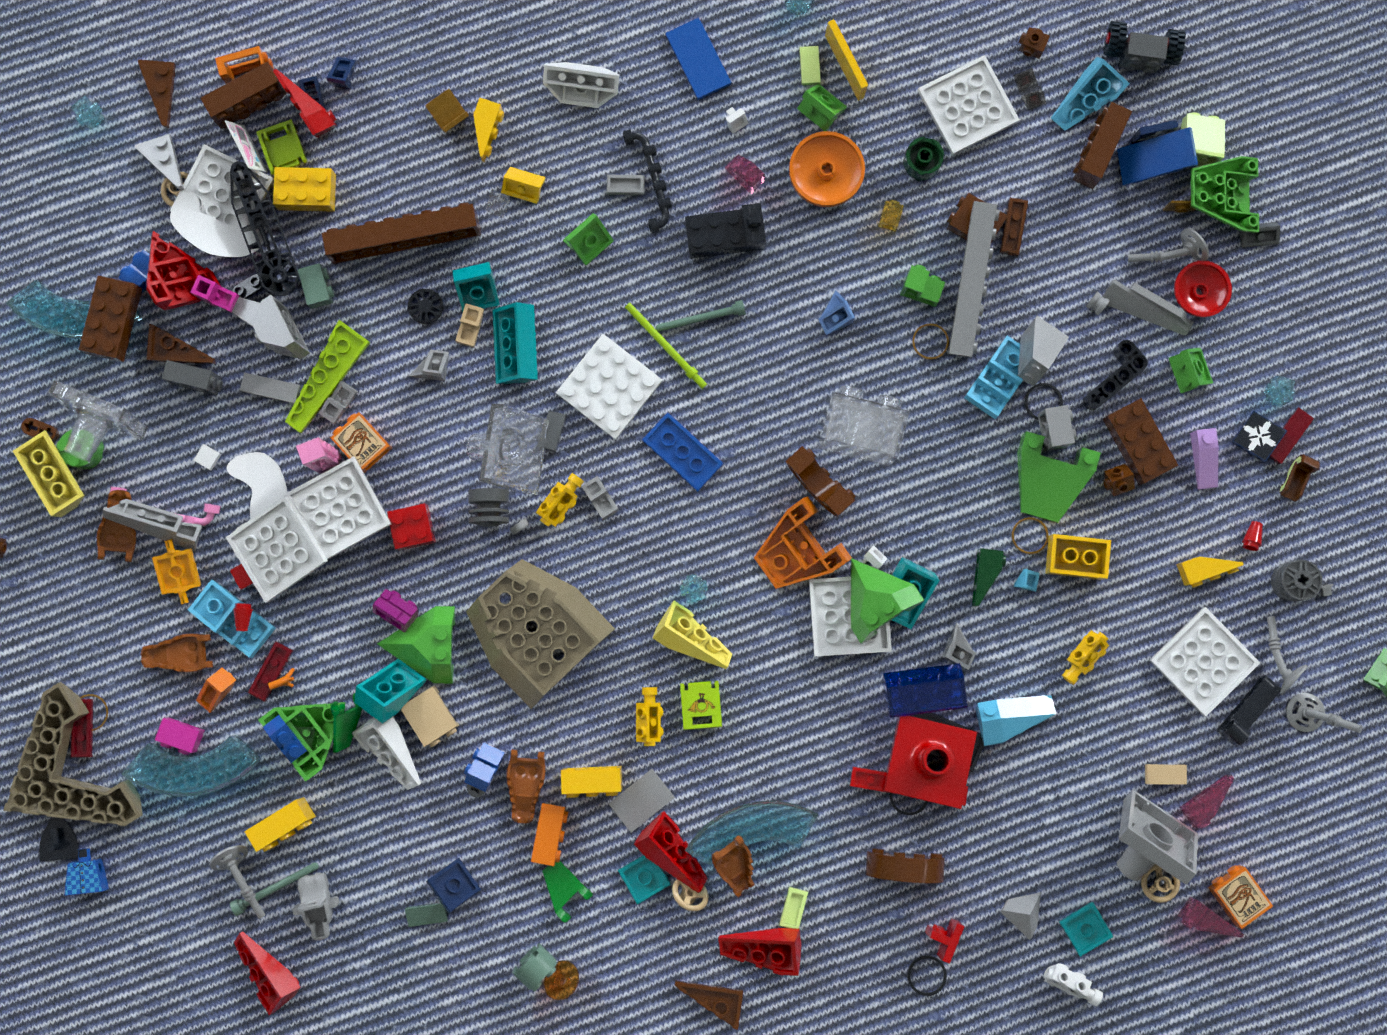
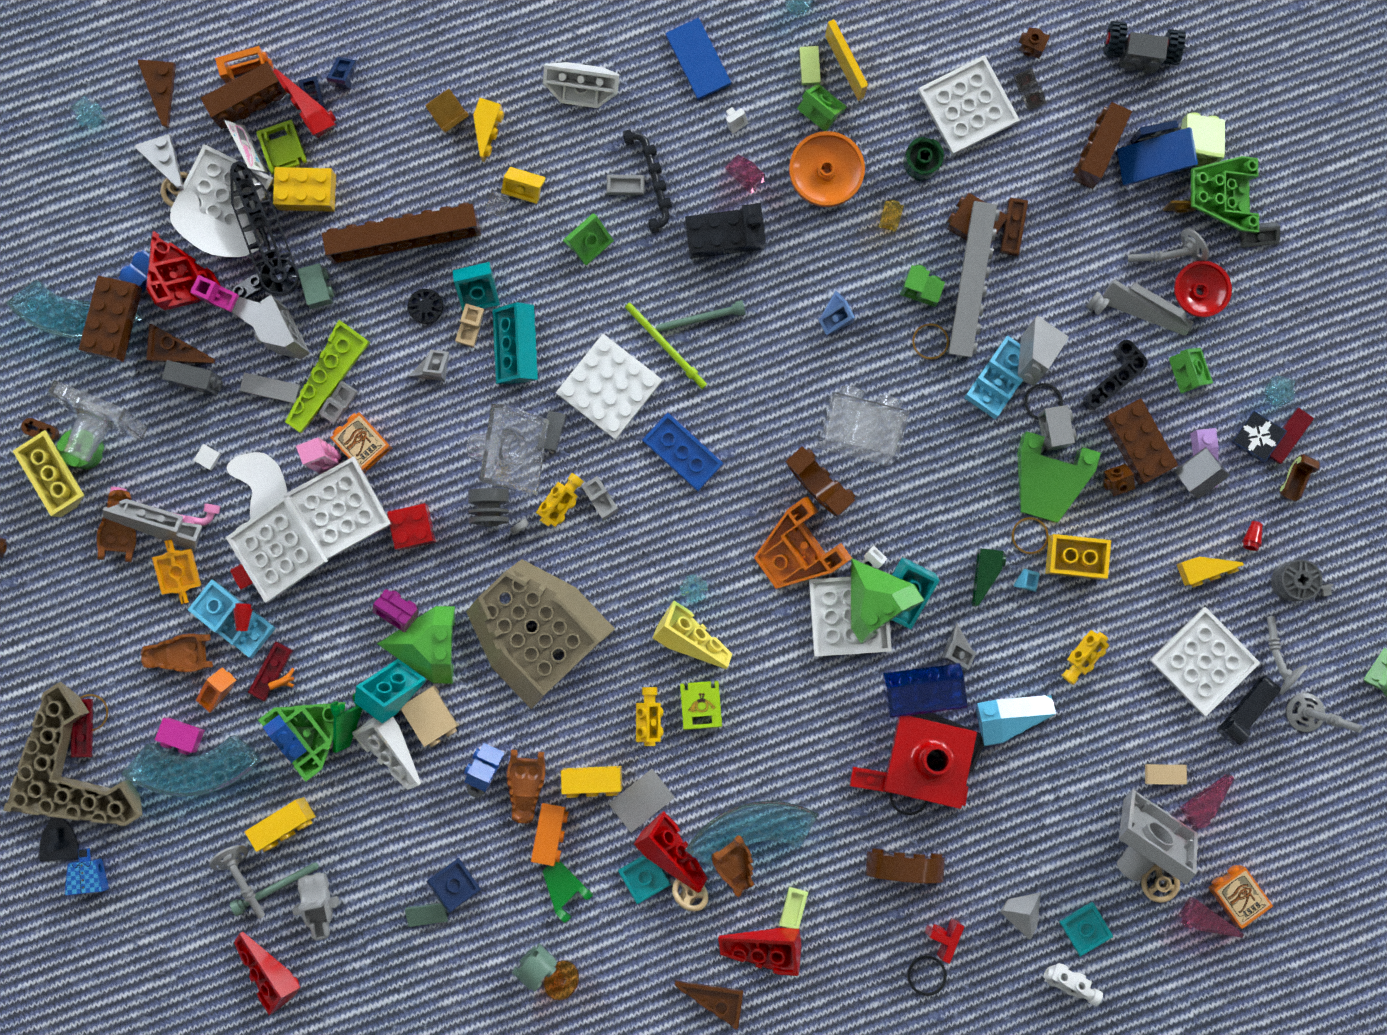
medium azure wedge [1051,57,1130,131] -> none
none -> slope [1175,447,1230,499]

